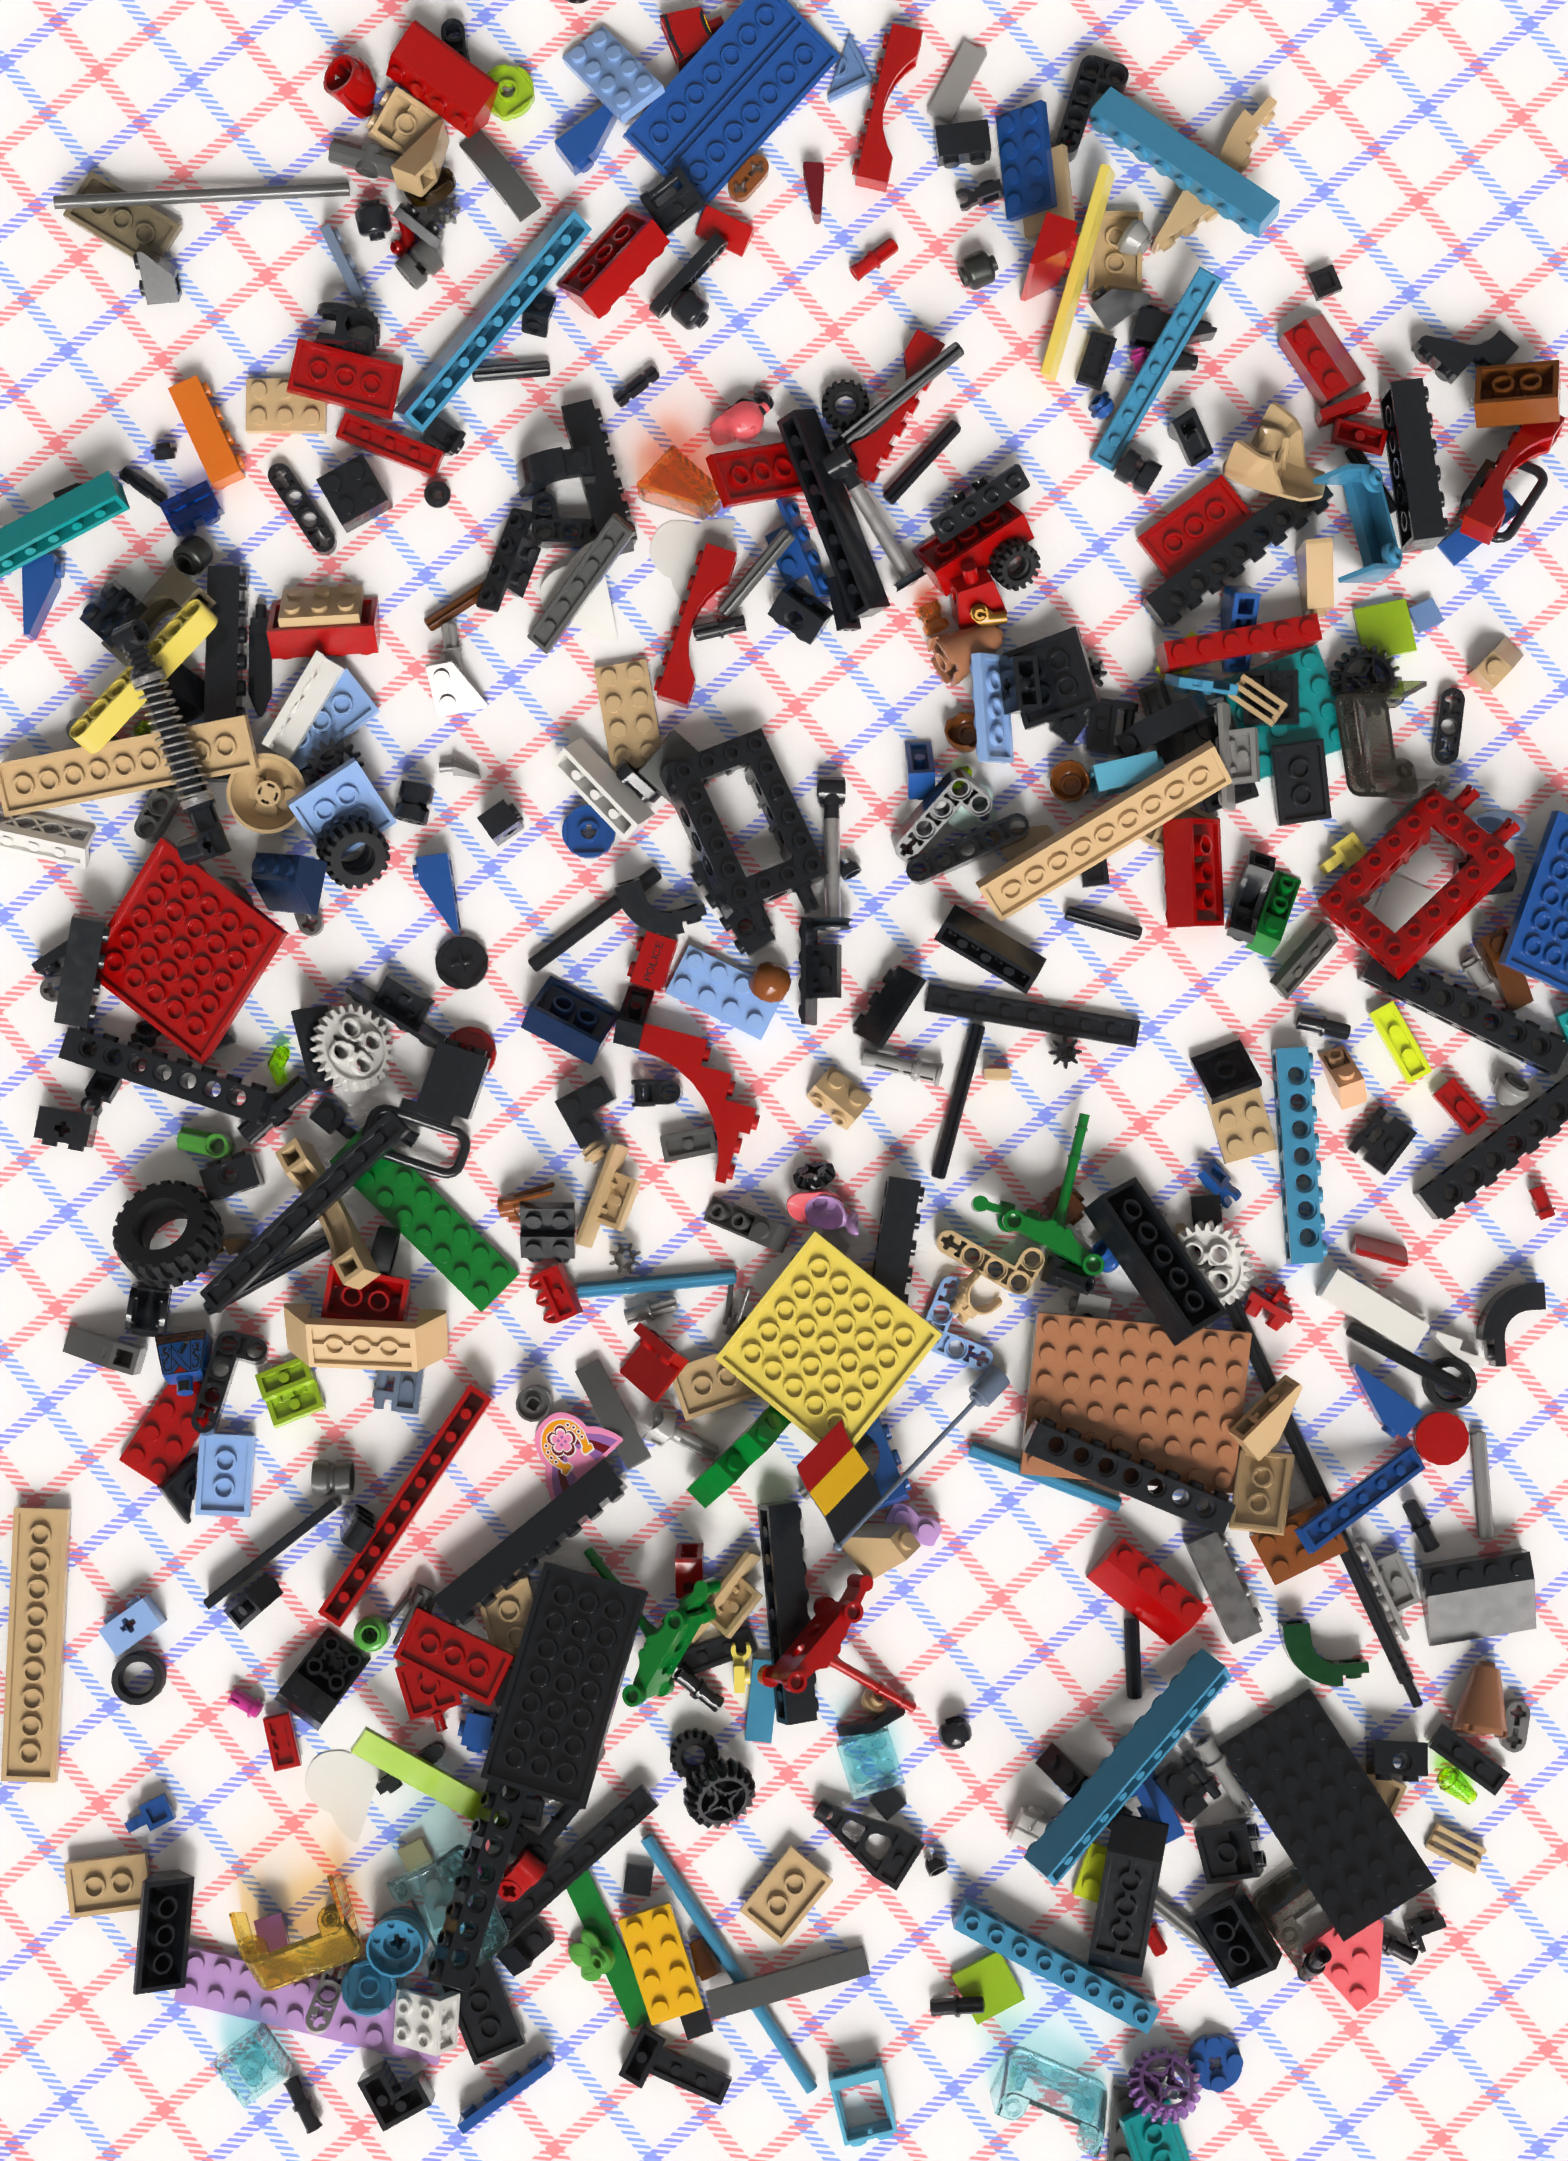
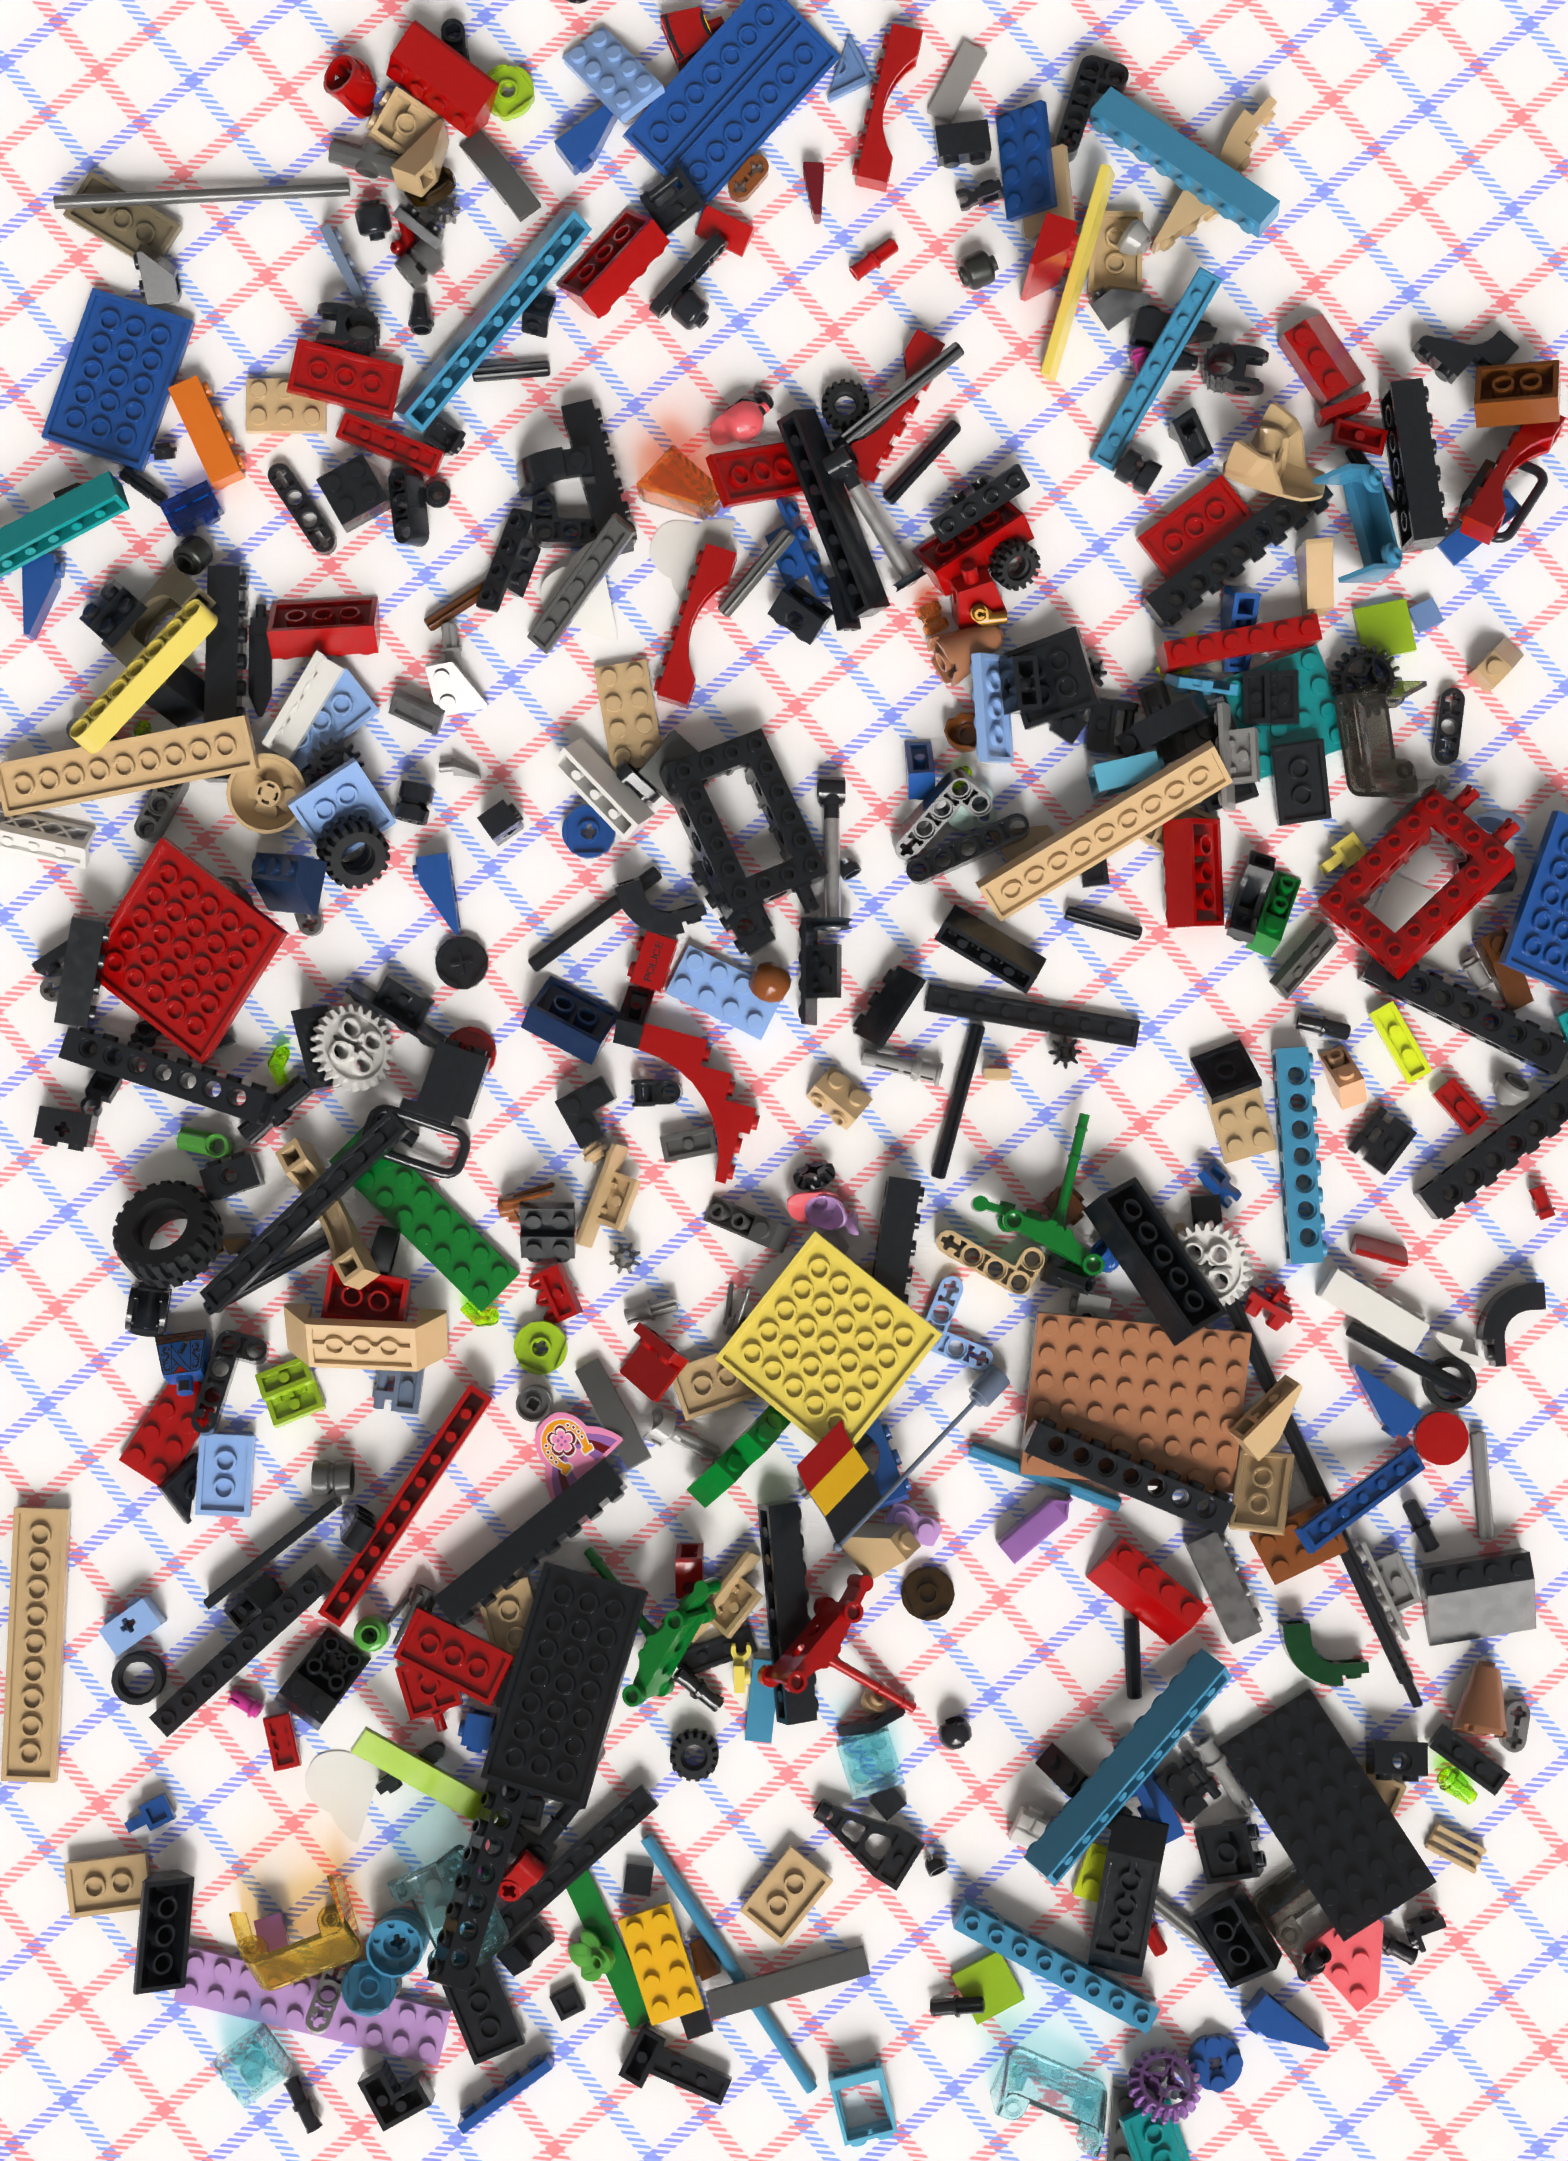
dark grey slope [62,1325,148,1376] -> none
black piece [112,619,232,866] -> none
tan plate [278,584,364,628] -> none
black plate [309,1097,357,1140] -> none
white bracket [393,1988,460,2057] -> none
tan tile [397,1836,434,1875] -> none
dark azure axle [577,1268,737,1299] -> none
black axle [613,365,660,407] -> none
black gear [683,1756,756,1829] -> none
black axle [693,614,747,641] -> none
tan helmet [948,1270,1003,1325] -> none
dark orange hair [1050,760,1090,803] -> none
black plate [1075,331,1117,391] -> none
blue plate [1088,391,1114,419] -> none
tan tile [1227,674,1288,727] -> none
black plate [1306,264,1343,302] -> none
none -> blue plate [41,288,195,473]
none -> black brick [149,1564,334,1737]
none -> black beam [388,467,430,547]
none -> flat silver tile [388,688,445,736]
none -> black cone [408,292,434,335]
none -> clear neon green arm [459,1301,500,1327]
none -> lime plate [513,1320,568,1375]
none -> black tile [549,1982,586,2022]
none -> dark brown tile [901,1566,955,1621]
none -> medium lavender piece [996,1494,1074,1565]
none -> black piece [1201,342,1269,396]
none -> blue slope [1241,1987,1330,2052]

